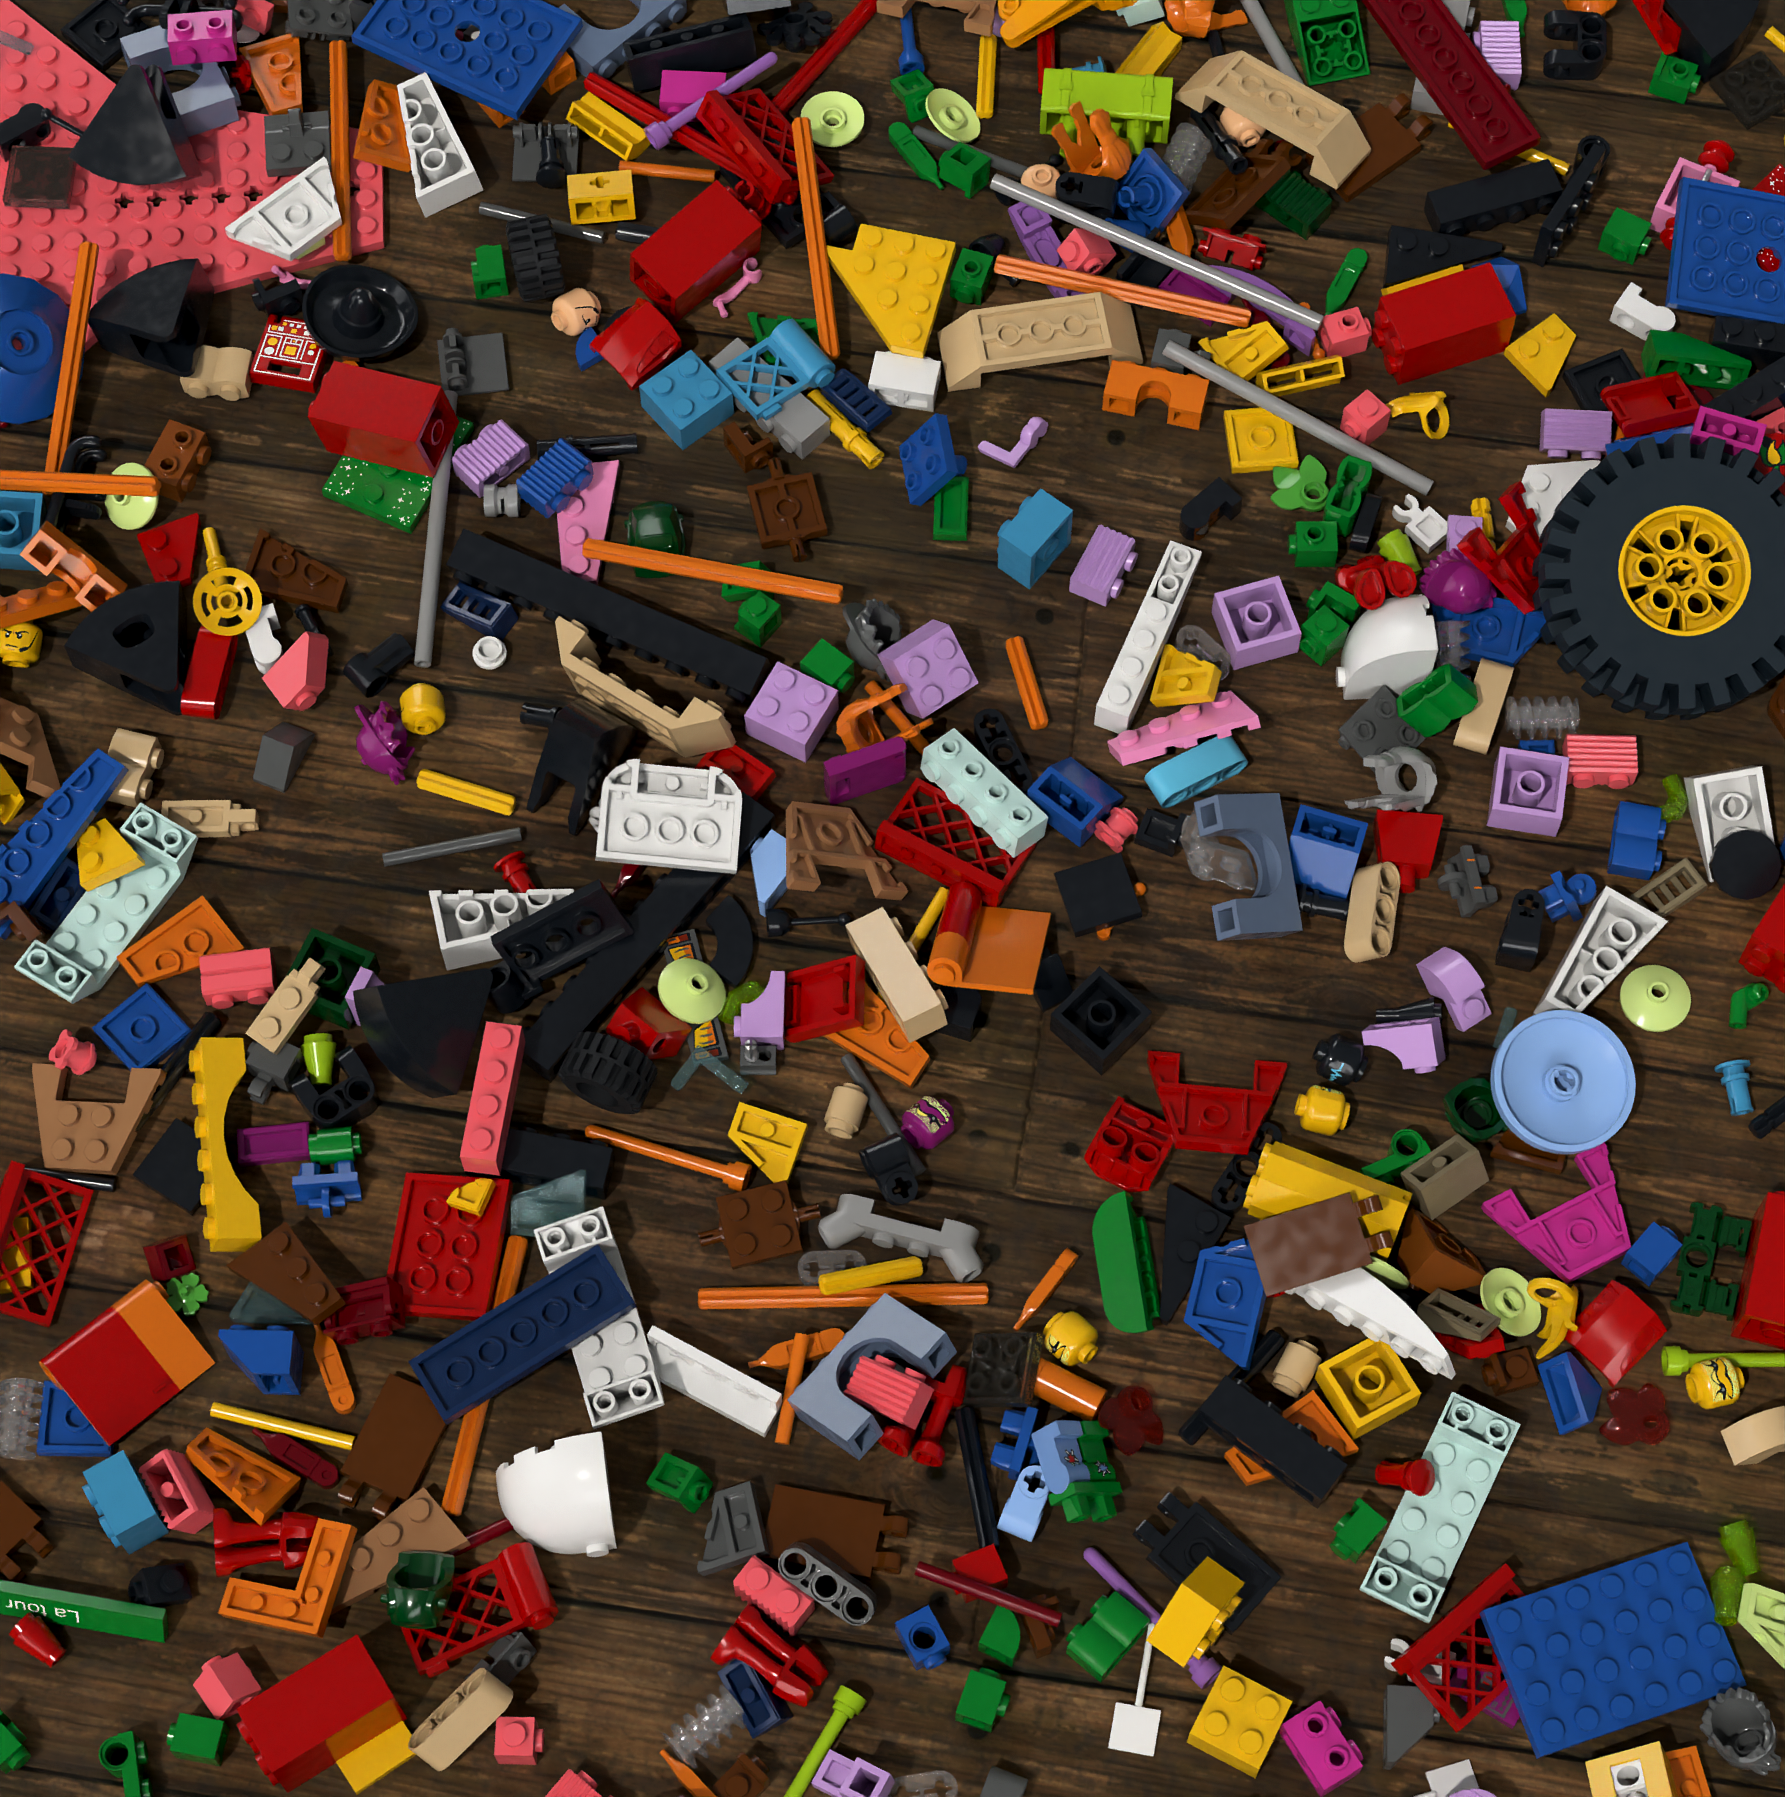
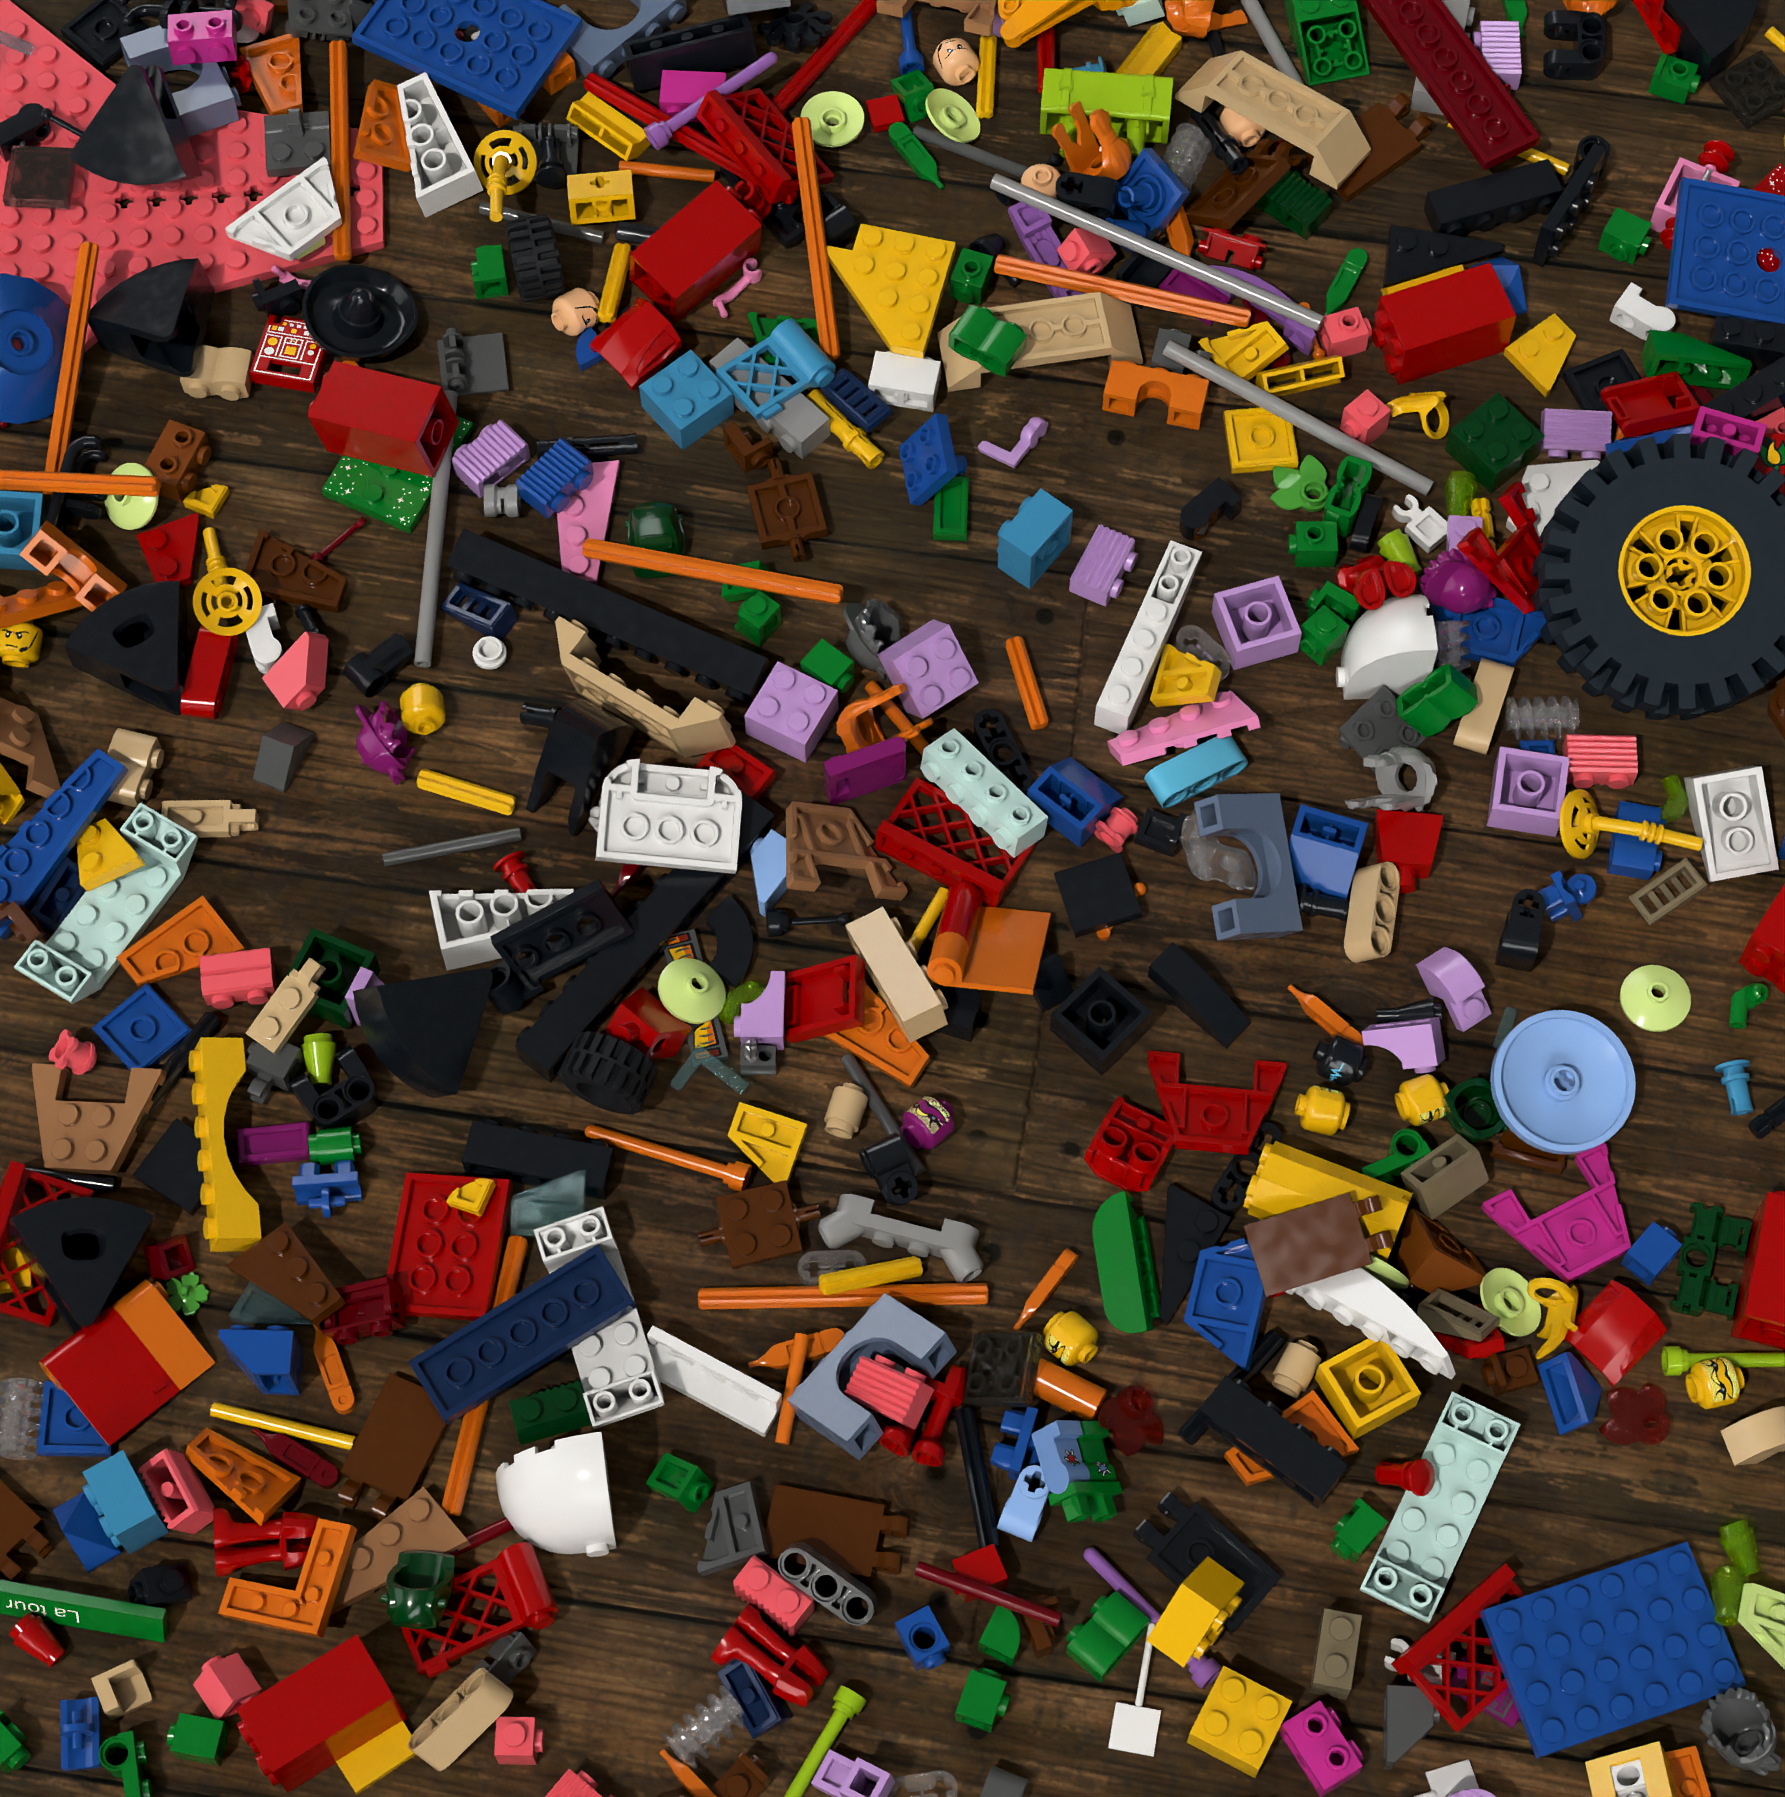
coral brick [460,1021,526,1176] -> none
green brick [938,142,991,199] -> none
dark grey hips [1437,845,1498,917] -> none
white wedge [1533,886,1668,1014] -> none
black tile [1709,830,1781,900] -> none
none -> black piece [8,1197,154,1334]
none -> blue slope [53,1491,122,1573]
none -> blue hips [60,1696,102,1771]
none -> tan panel [91,1659,153,1720]
none -> yellow tile [183,484,230,519]
none -> dark red hinge [311,516,367,564]
none -> yellow dish [474,130,537,222]
none -> dark green brick [509,1380,592,1445]
none -> yellow axle [597,242,632,324]
none -> red tile [866,94,905,133]
none -> light nougat head [933,38,980,86]
none -> green brick [948,305,1027,377]
none -> black slope [1148,942,1250,1049]
none -> orange piece [1287,984,1366,1047]
none -> dark tan brick [1309,1608,1362,1700]
none -> yellow head [1395,1074,1449,1126]
none -> clear neon green cone [1444,471,1478,520]
none -> dark green brick [1445,392,1545,494]
none -> yellow dish [1559,789,1703,859]

